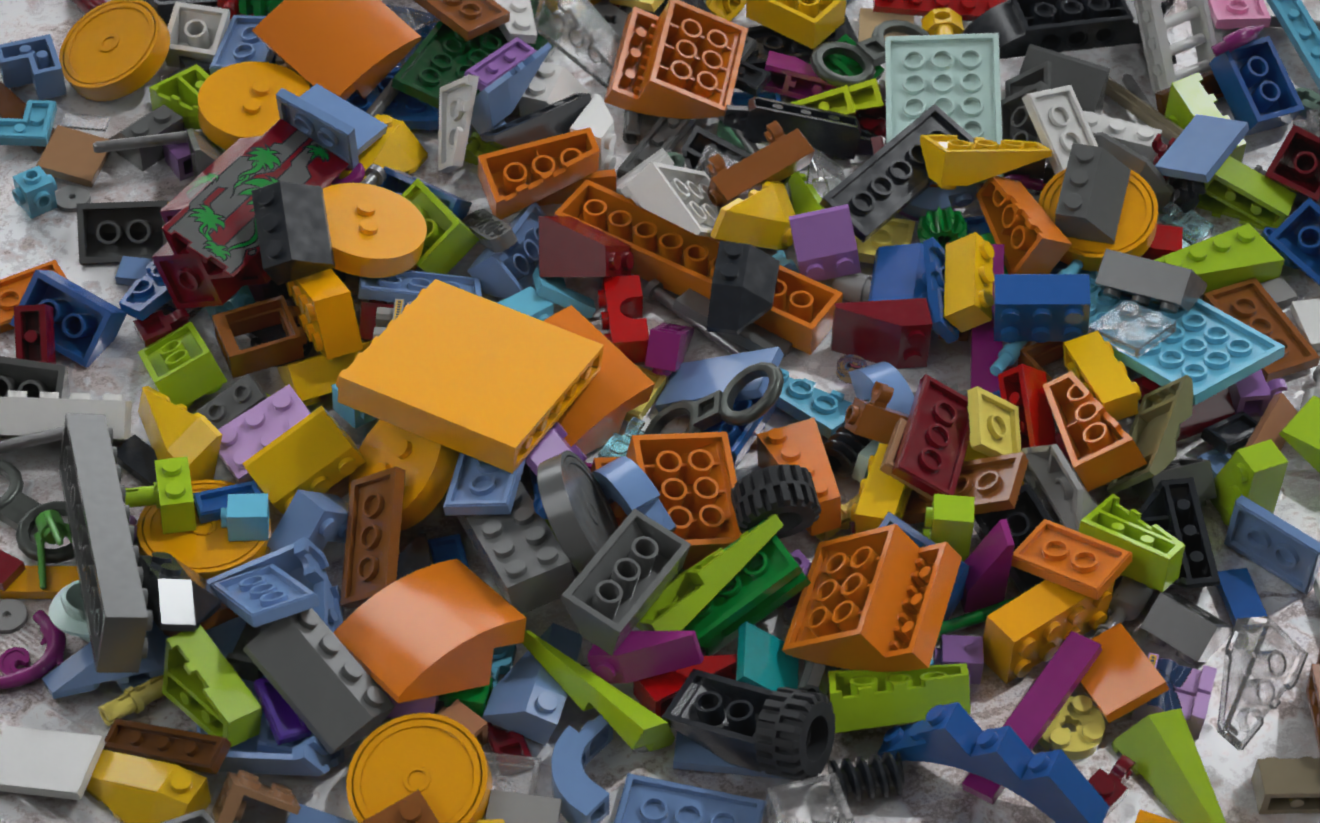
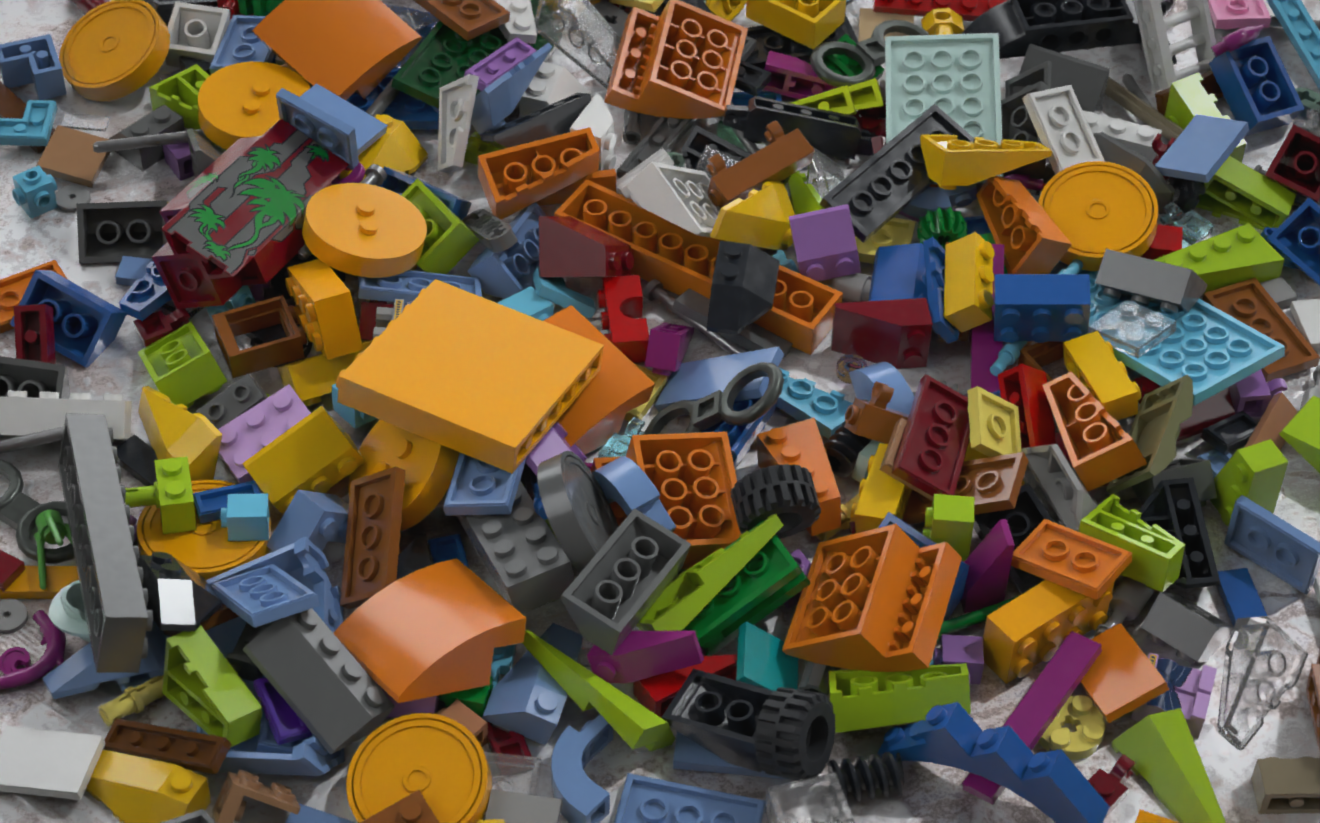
black slope [251,181,335,286] -> none
dark grey slope [1055,143,1131,244] -> none

